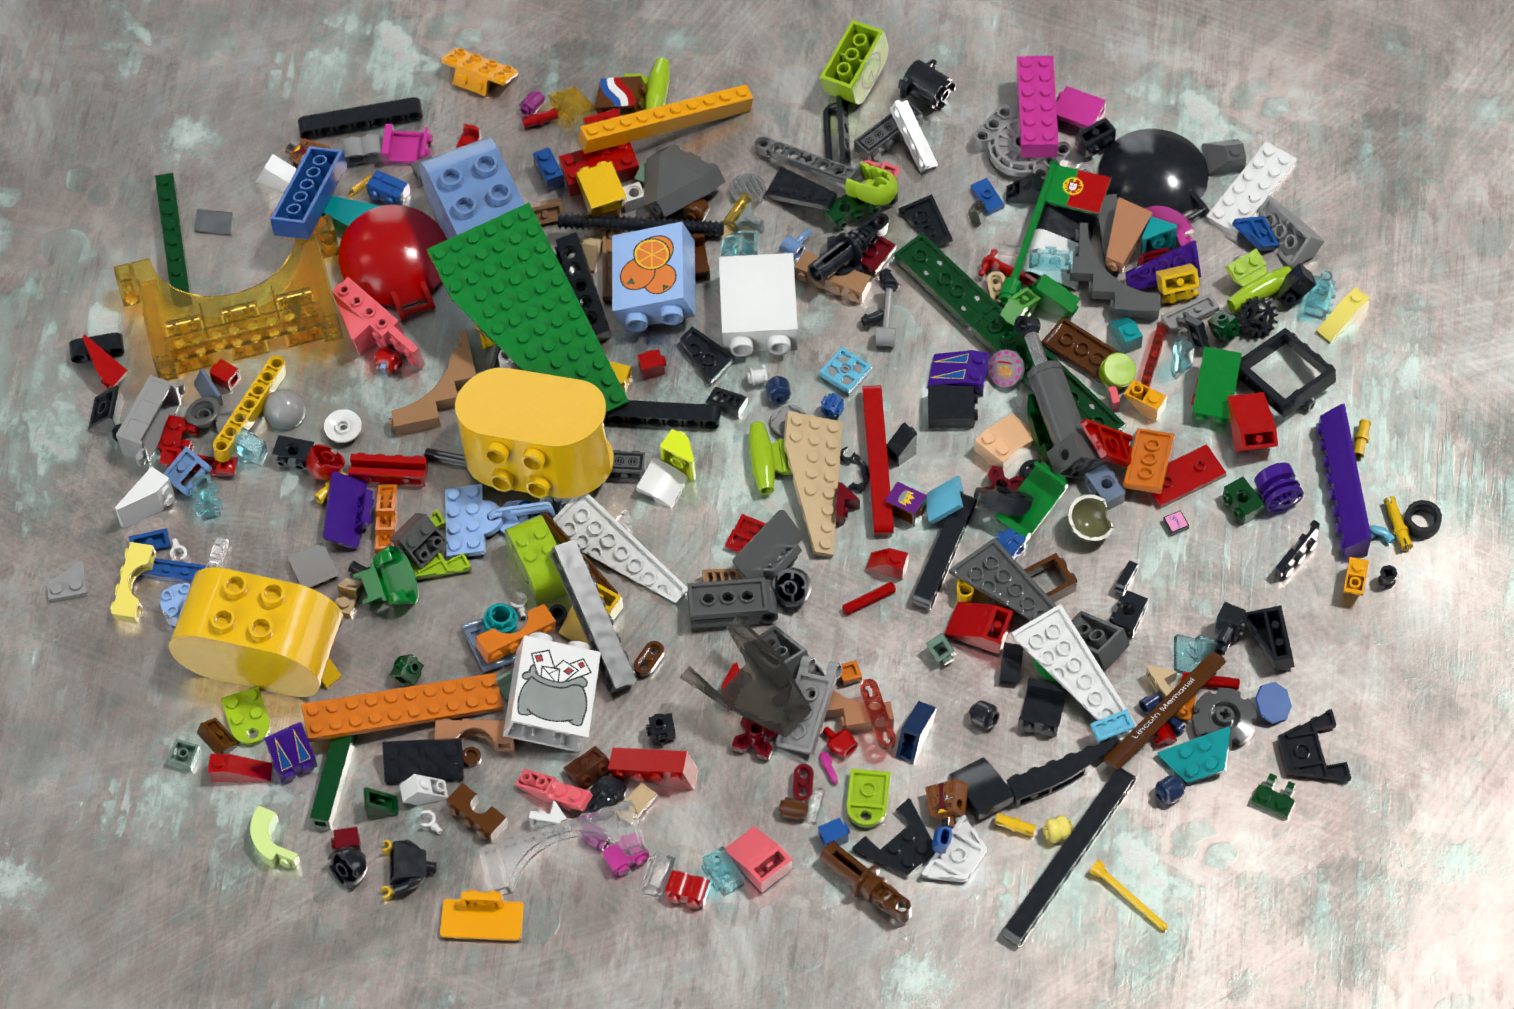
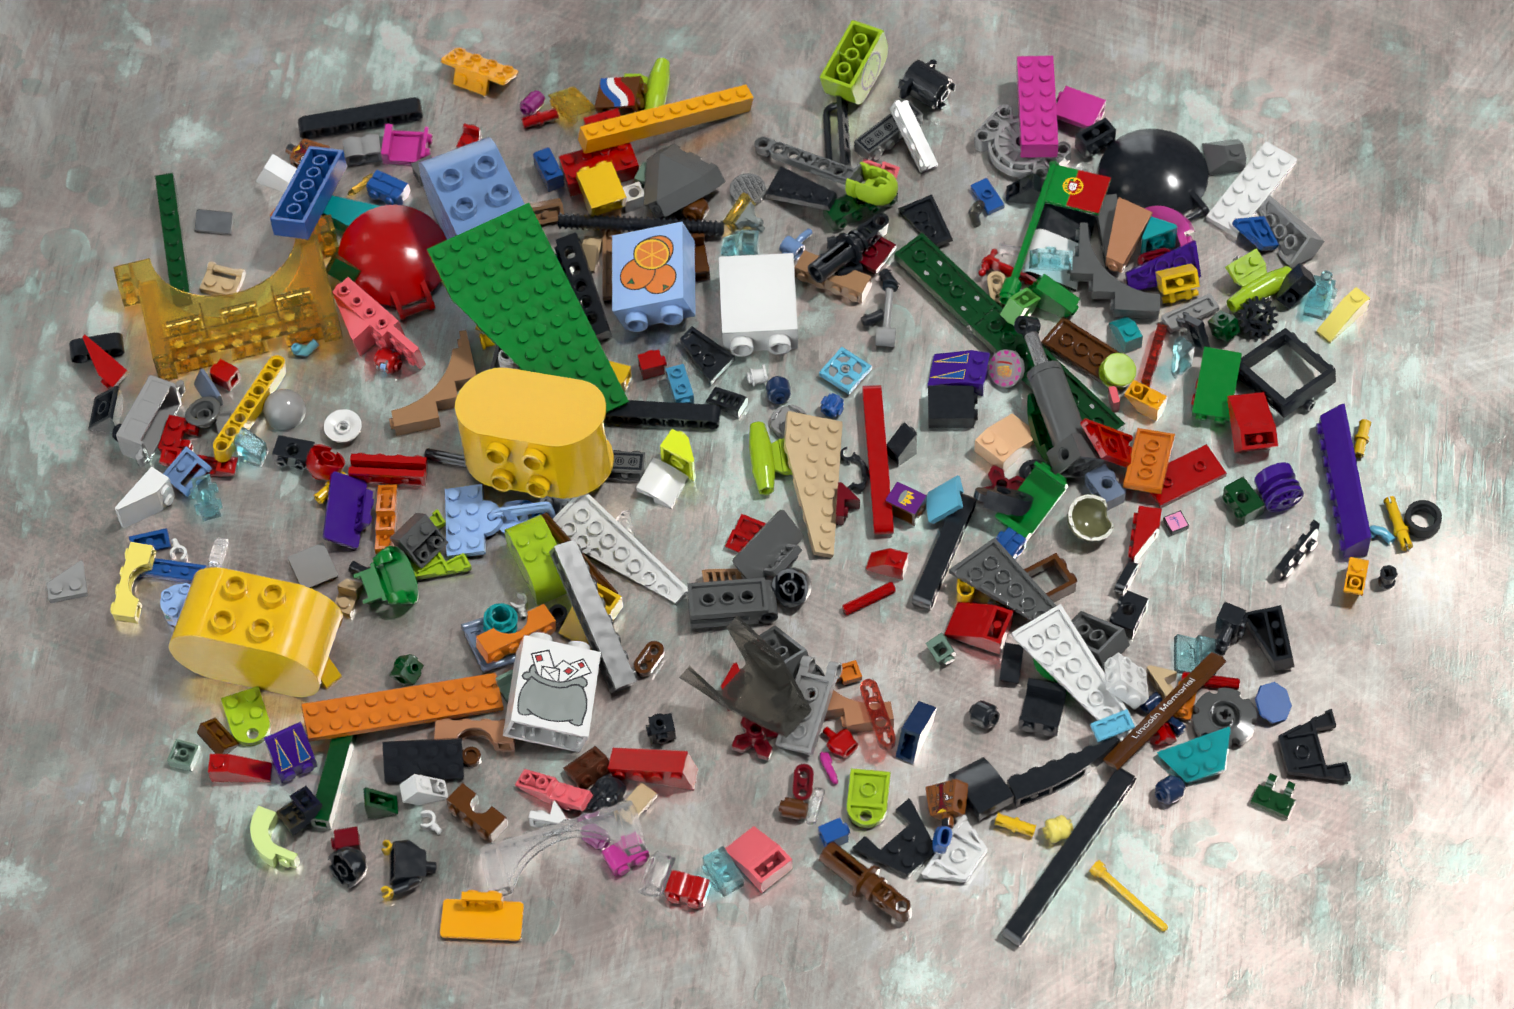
none -> tan plate [199,261,246,300]
none -> black slope [276,786,323,836]
none -> medium azure arm [291,338,320,357]
none -> dark green slope [325,253,361,283]
none -> dark azure brick [666,364,694,404]
none -> white brick [1104,652,1149,709]
none -> red slope [1128,506,1162,563]

